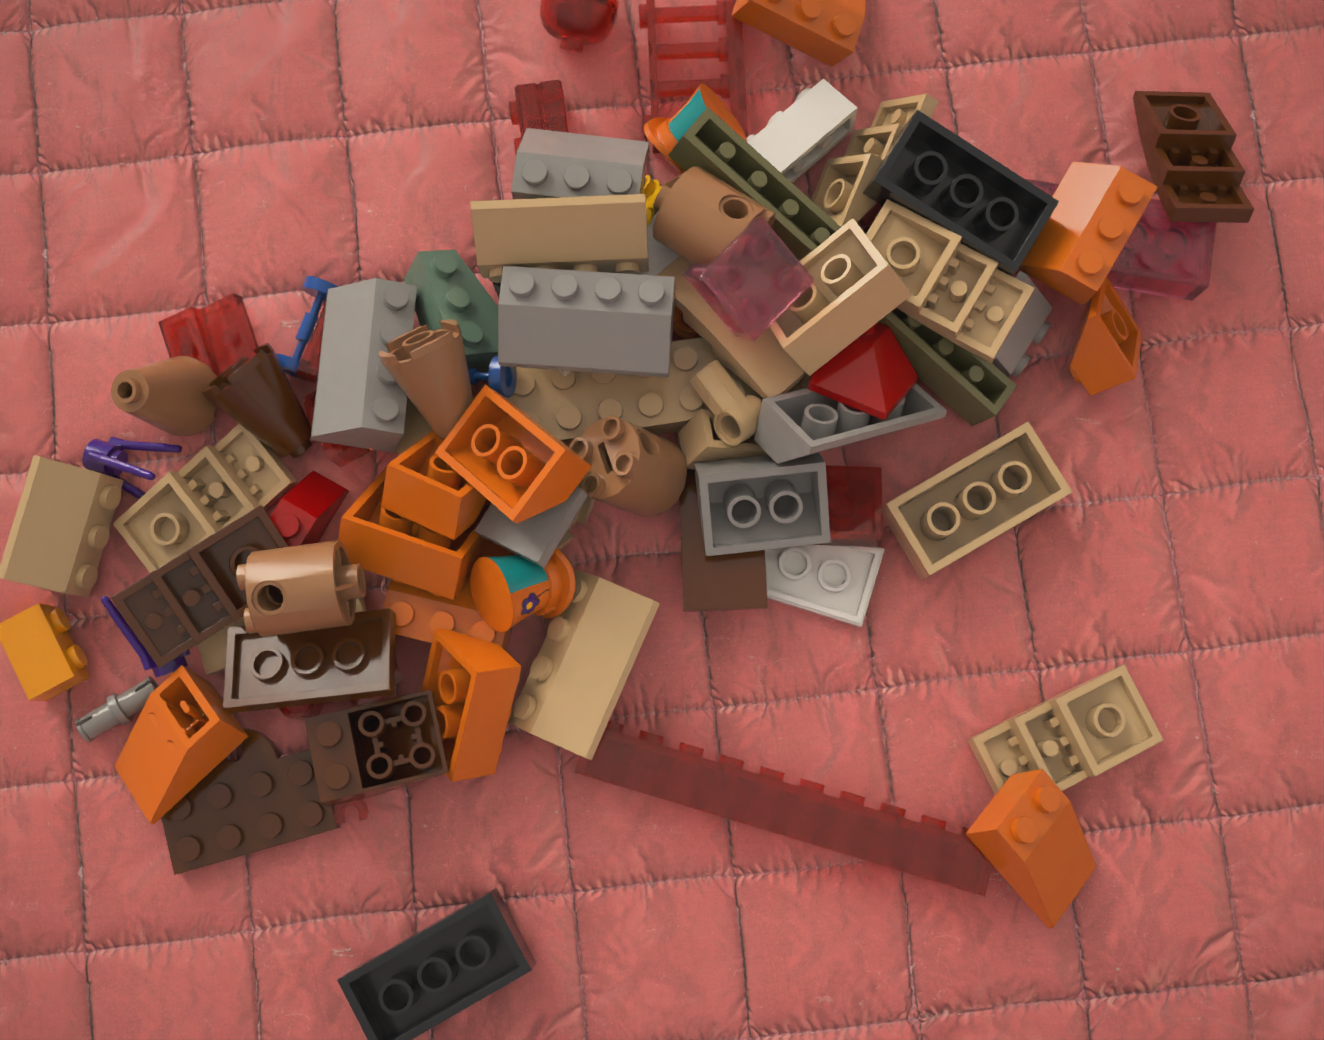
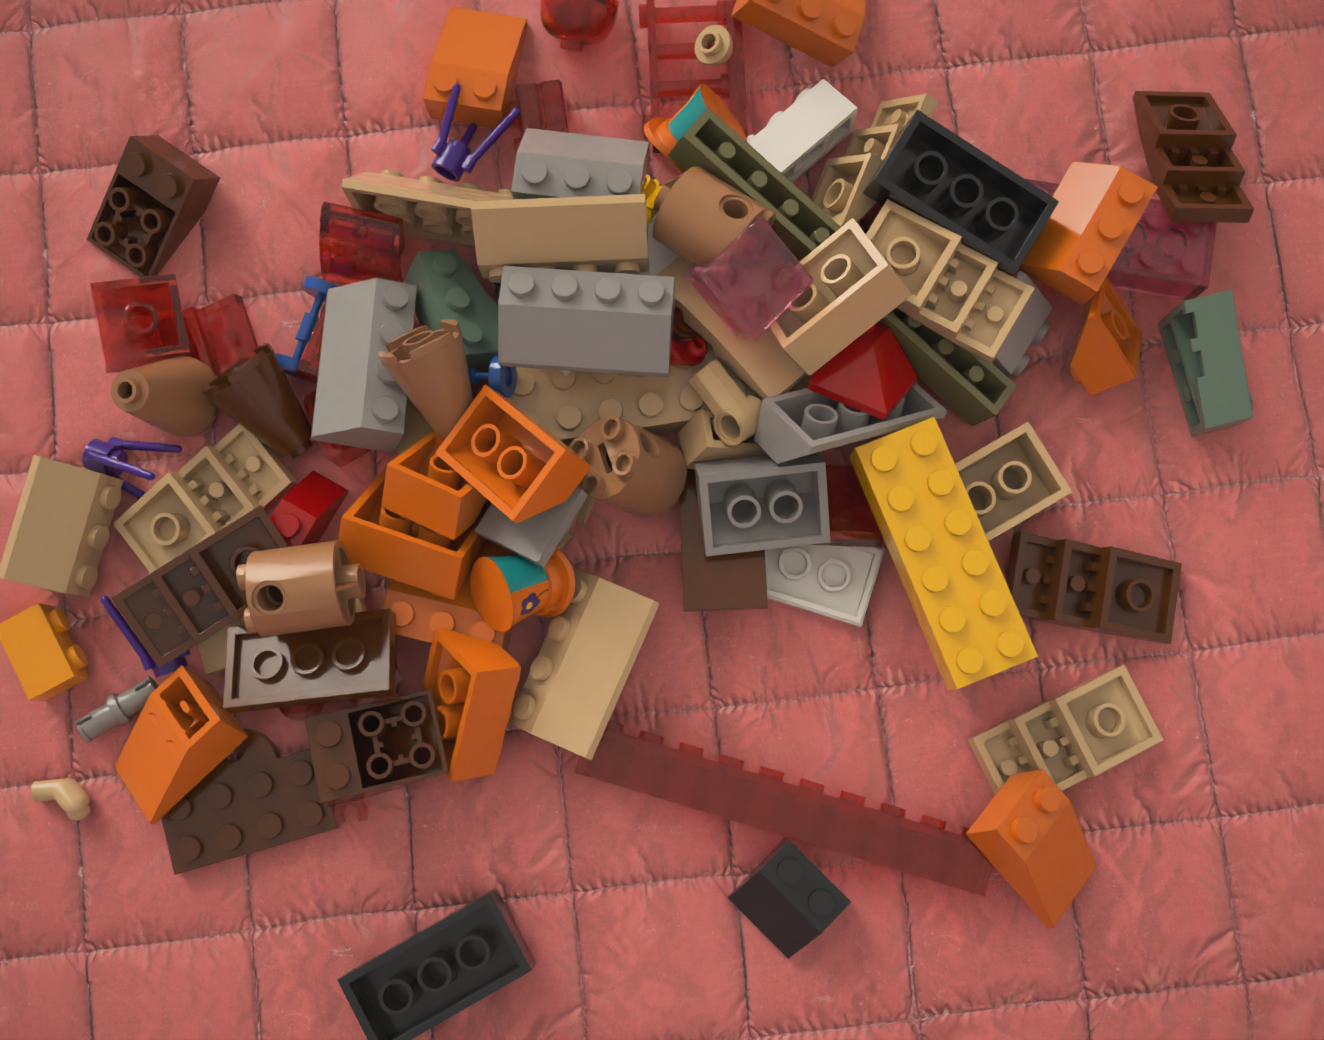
none -> tan arm [31,778,91,821]
none -> reddish brown slope [86,135,221,282]
none -> clear red slope [90,274,190,374]
none -> clear red slope [319,201,405,285]
none -> tan slope [341,170,513,248]
none -> orange slope [423,7,527,128]
none -> dark purple plant [431,83,520,182]
none -> red arm [670,337,707,367]
none -> tan plate [695,25,733,66]
none -> black slope [728,837,851,959]
none -> yellow brick [849,417,1038,691]
none -> reddish brown slope [1006,532,1182,644]
none -> sand green wedge [1158,289,1253,437]

